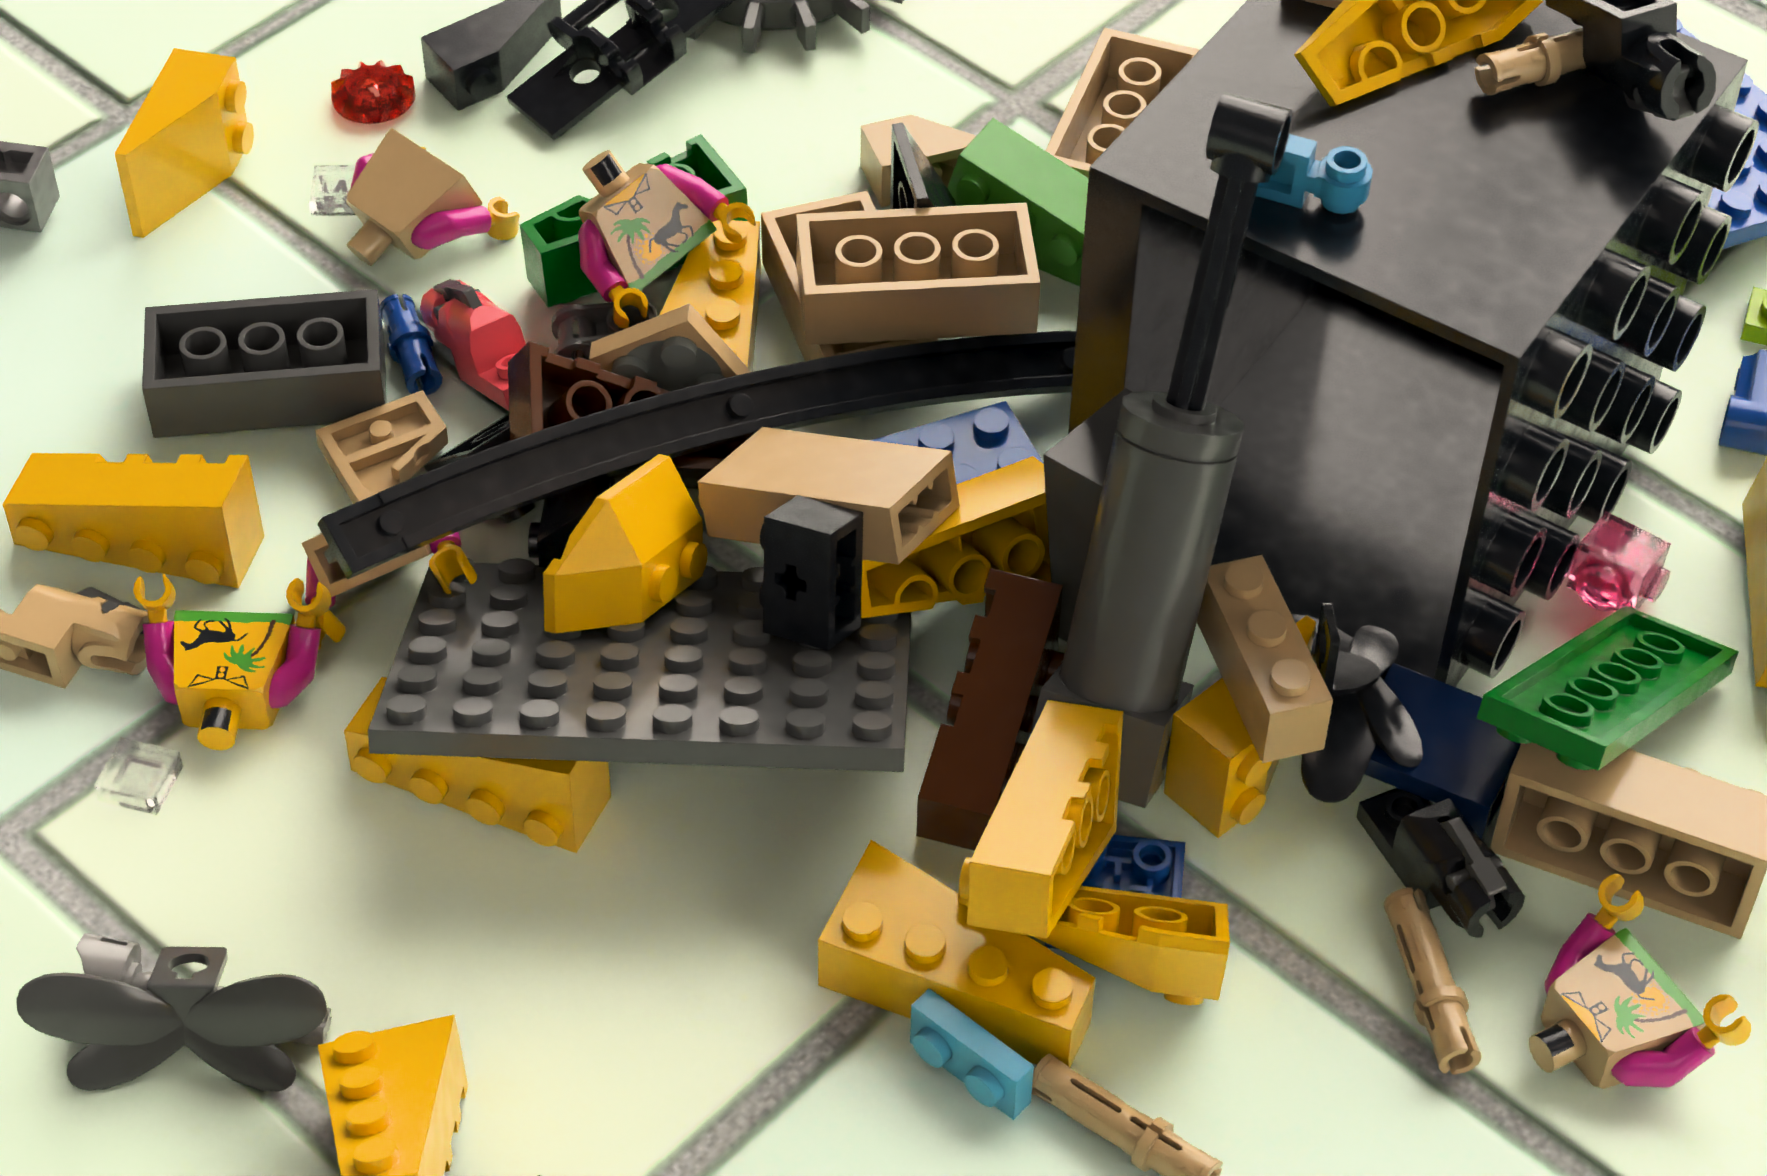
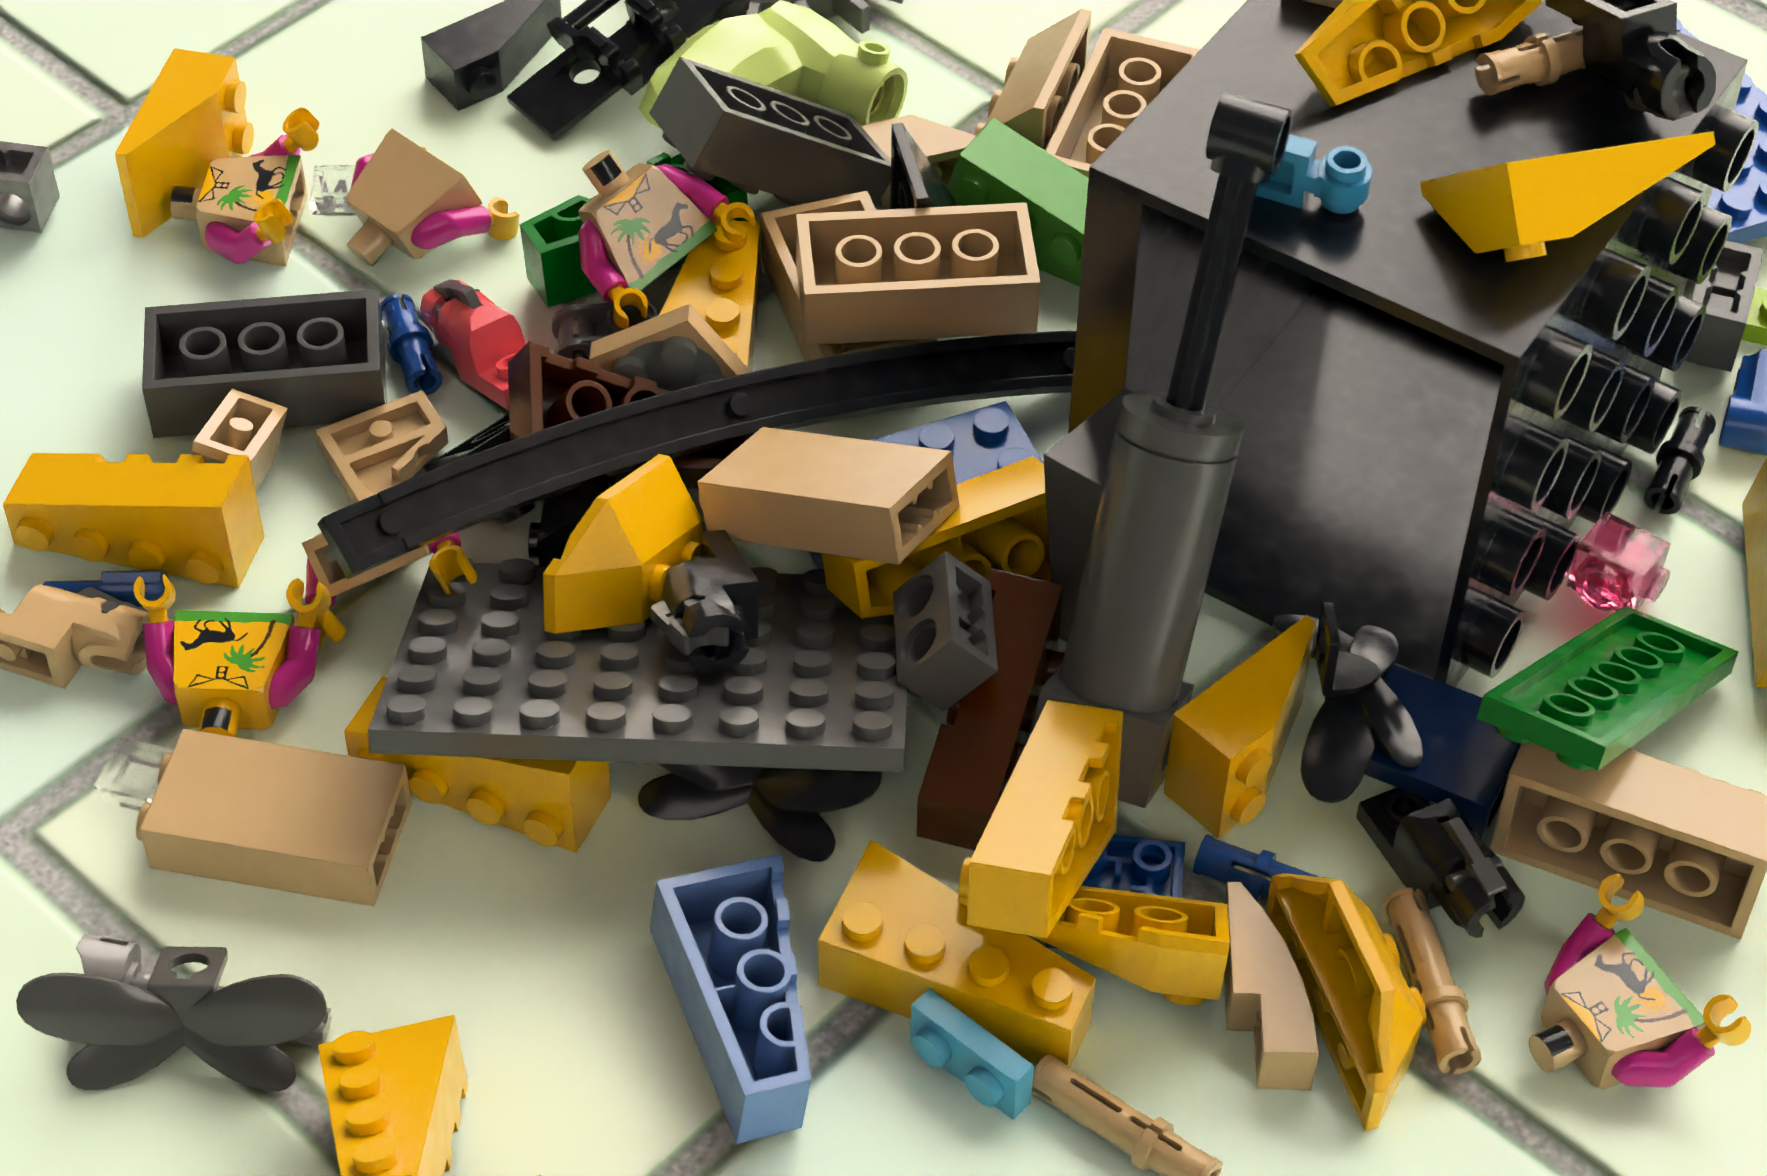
clear red gear [331,59,416,124] -> none
black brick [759,495,863,651] -> none
tan brick [1197,555,1333,763] -> none
none -> blue axle [42,570,169,607]
none -> tan brick [136,728,412,906]
none -> torso [171,107,320,266]
none -> tan slope [191,389,288,491]
none -> yellowish green piece [638,1,908,129]
none -> black piece [638,764,882,862]
none -> dark grey brick [649,57,891,208]
none -> black plate [650,530,758,674]
none -> medium blue wedge [650,853,811,1144]
none -> dark grey brick [893,551,998,712]
none -> tan slope [974,9,1092,150]
none -> blue pin [1193,834,1327,902]
none -> tan slope [1224,882,1319,1090]
none -> yellow wedge [1265,873,1426,1131]
none -> yellow wedge [1420,131,1716,262]
none -> black pin [1644,406,1716,515]
none -> dark grey brick [1685,240,1765,372]

